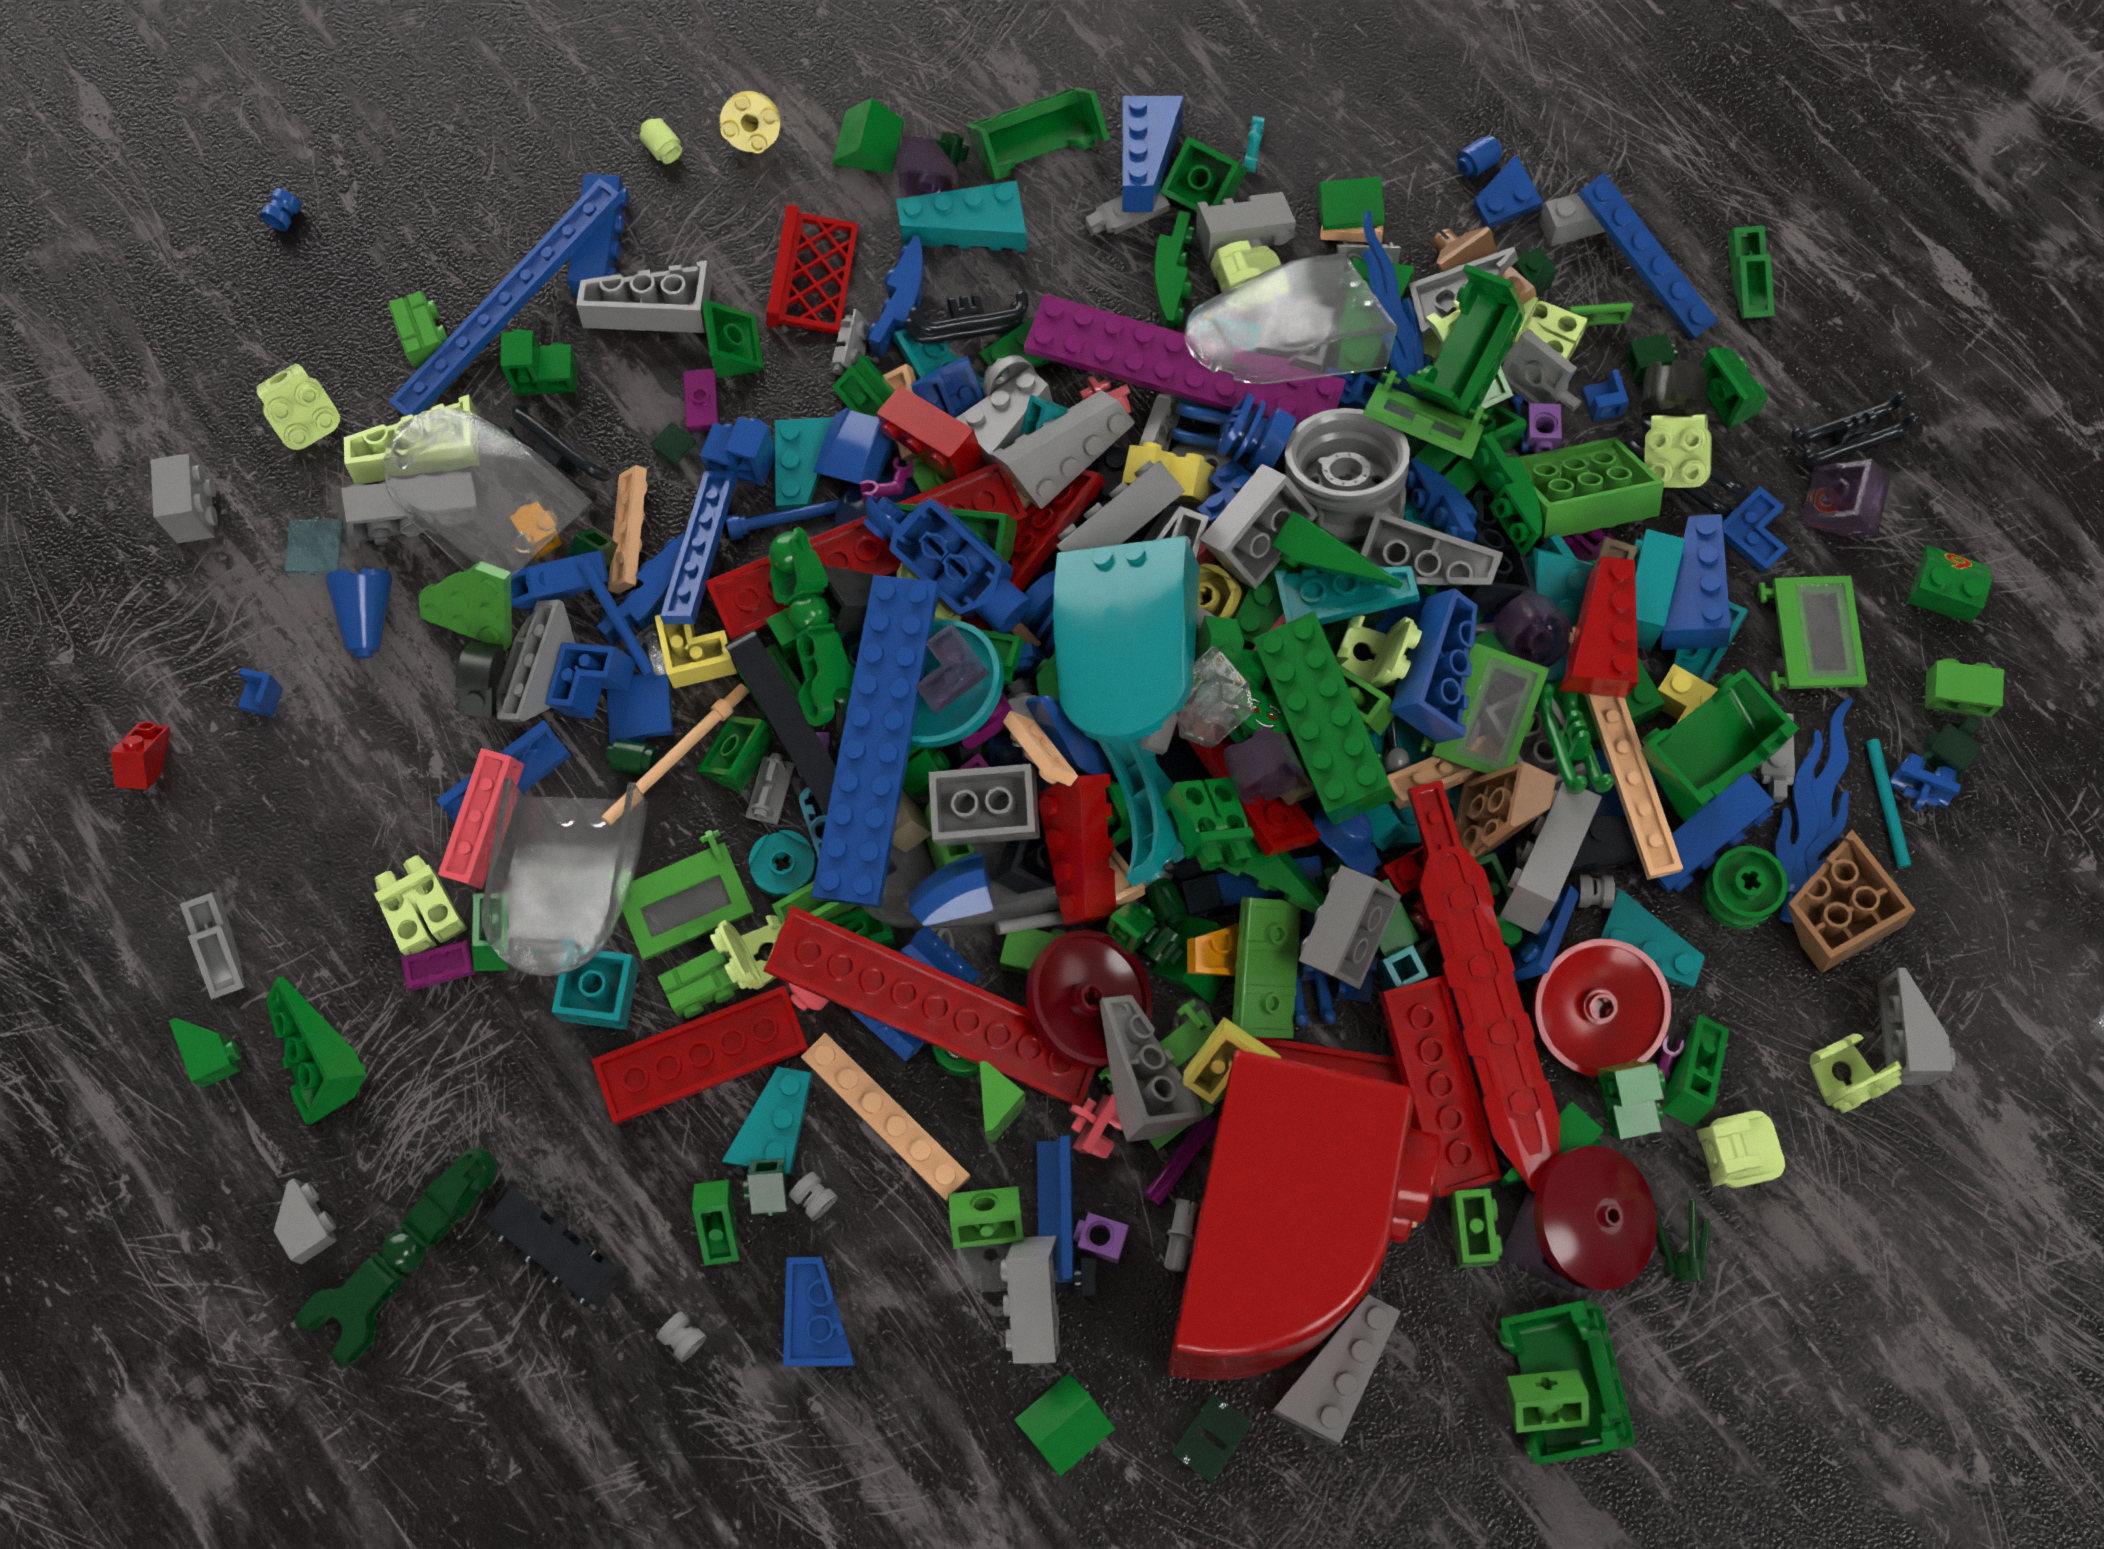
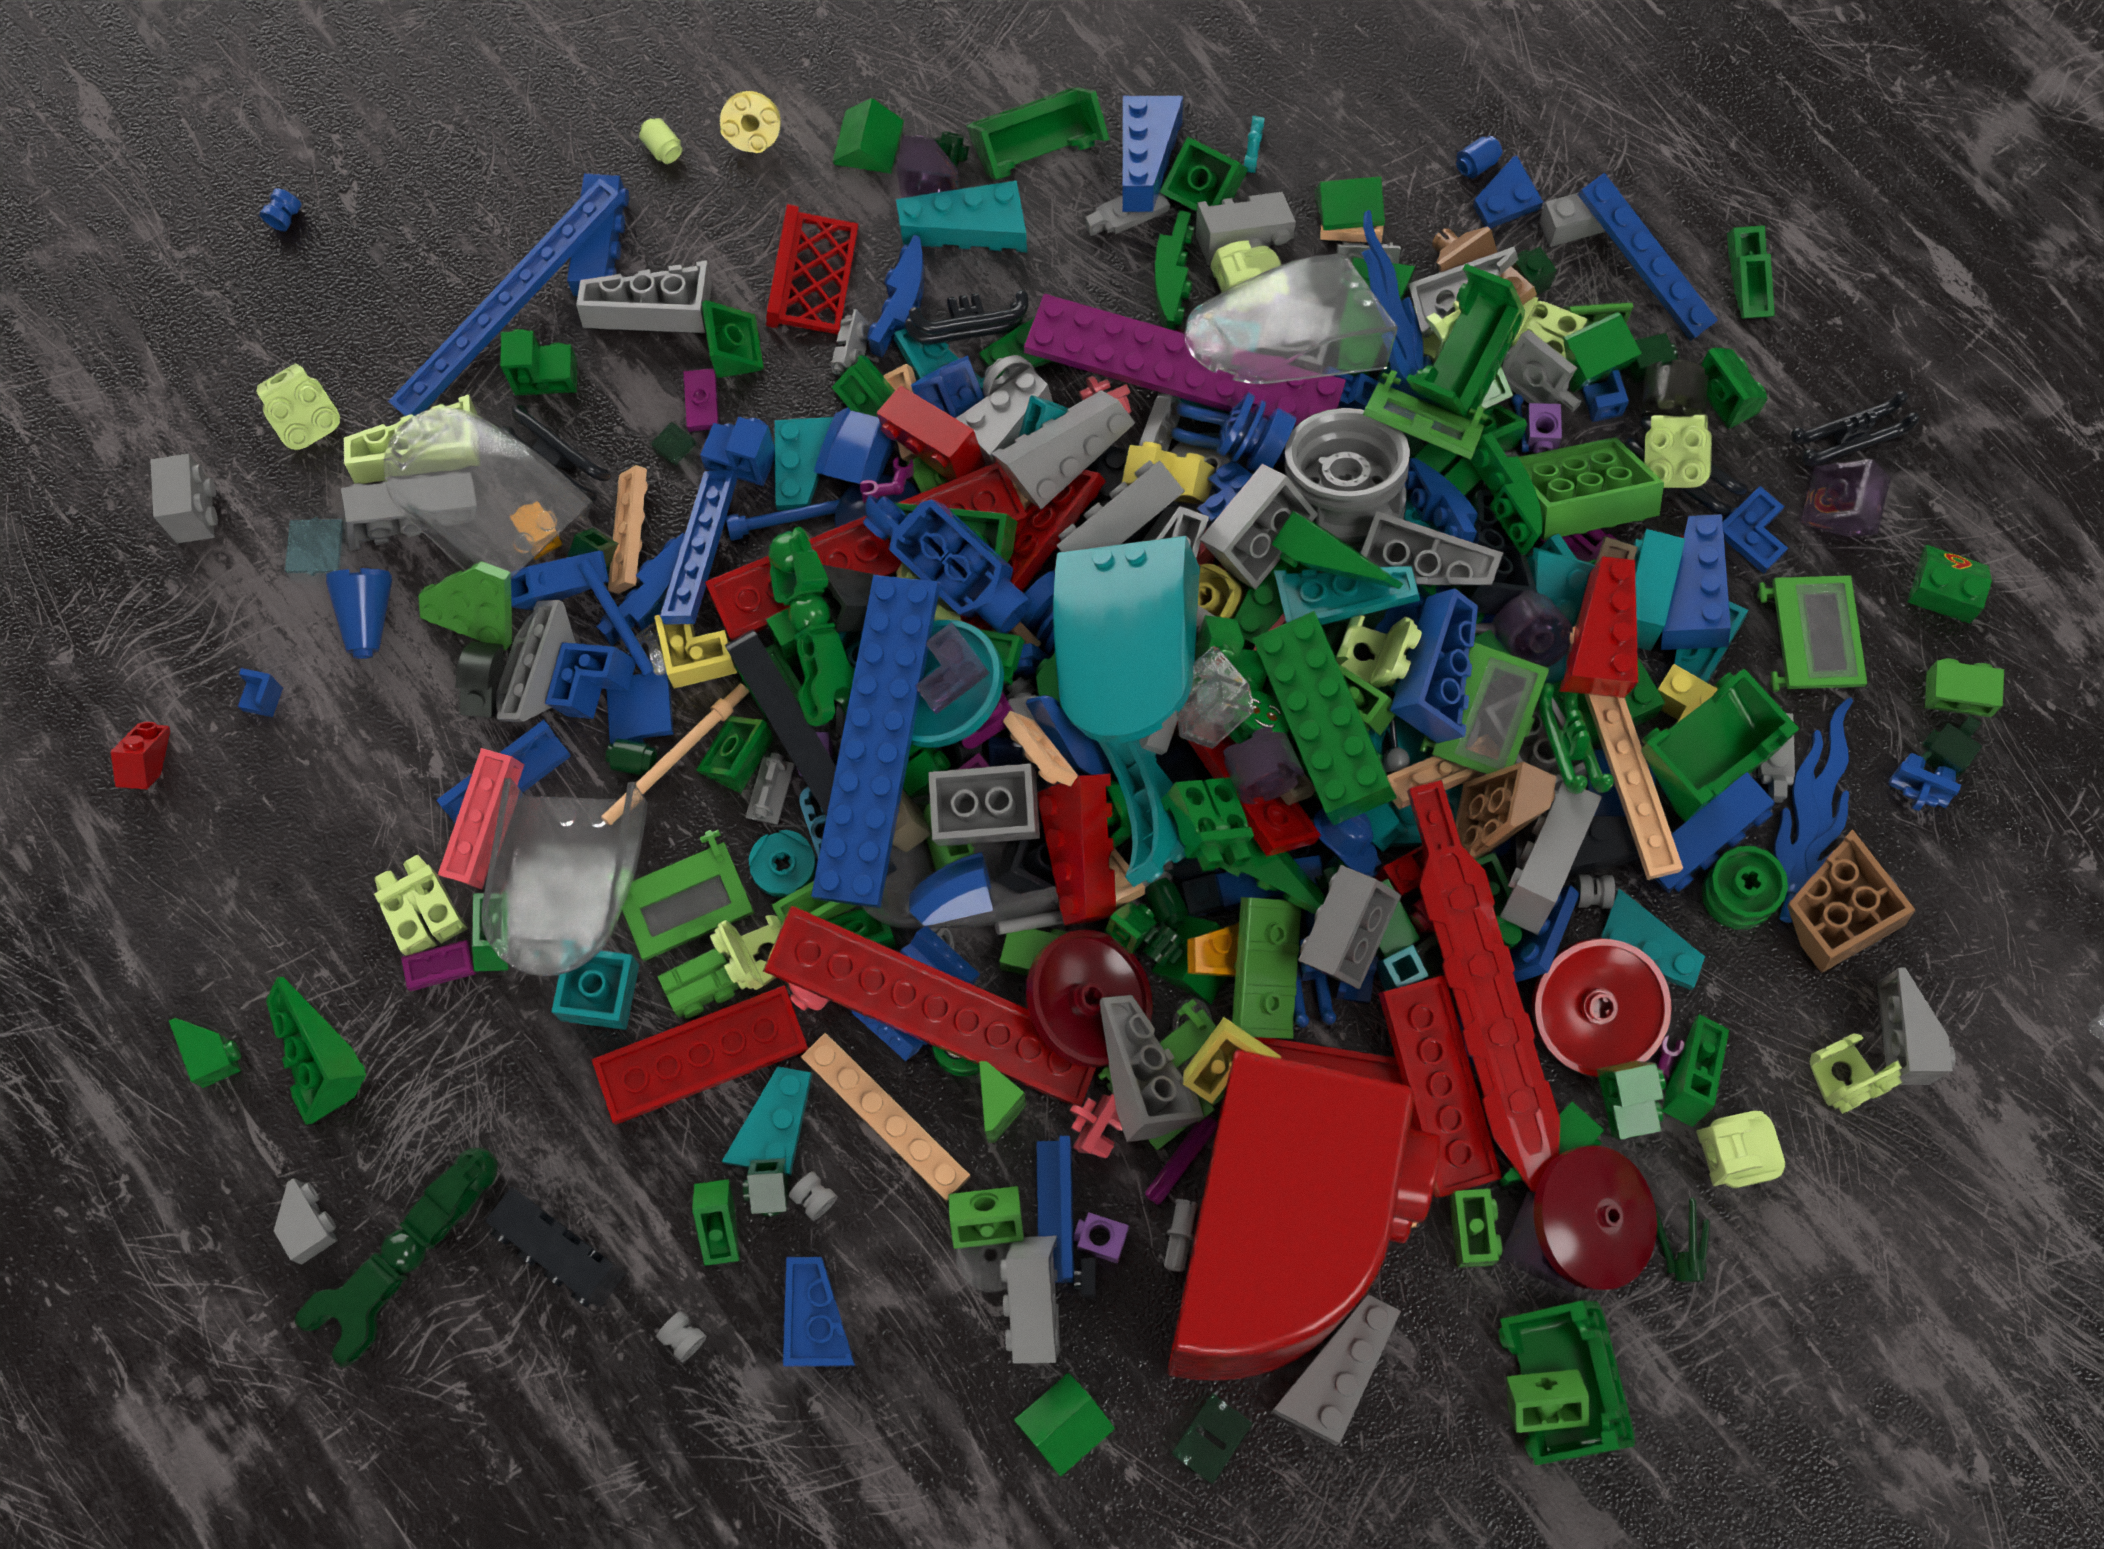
light grey slope [180,892,245,999] -> none
bright green brick [388,291,448,368] -> none
teal bar [1866,739,1911,869] -> none
none -> green slope [1563,312,1642,392]

